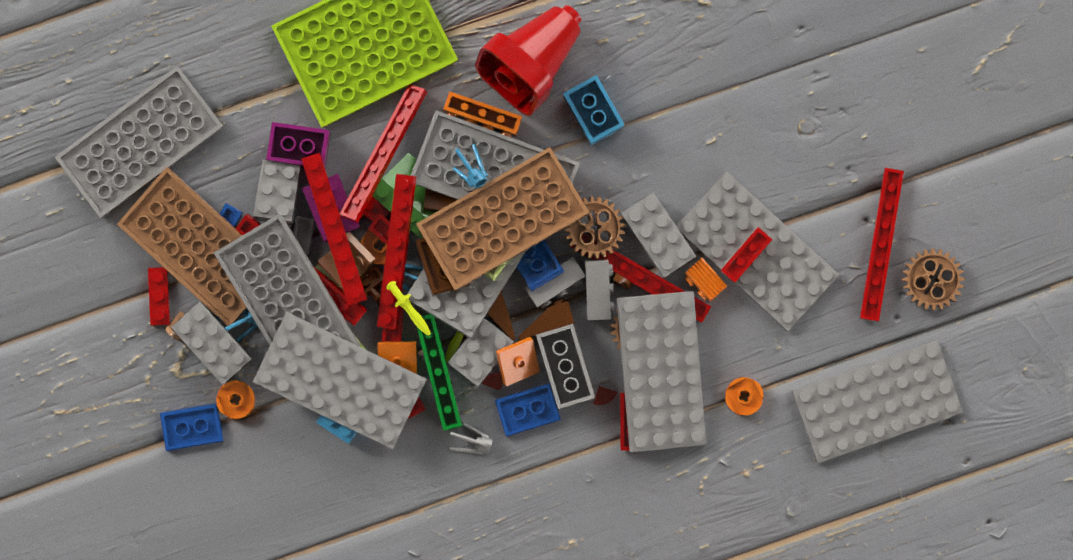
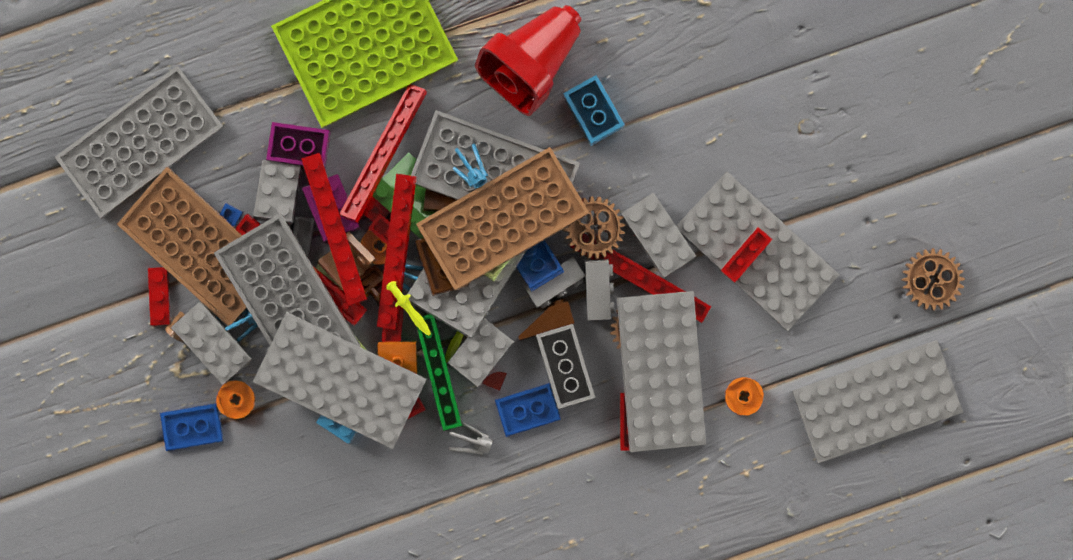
orange brick [443,91,522,137] -> none
reddish brown slope [487,290,516,341] -> none
orange plate [496,337,540,386] -> none
clear red tile [593,386,617,405] -> none
dark orange tile [613,273,632,290] -> none
orange brick [684,258,727,302] -> none
red plate [859,168,904,322] -> none

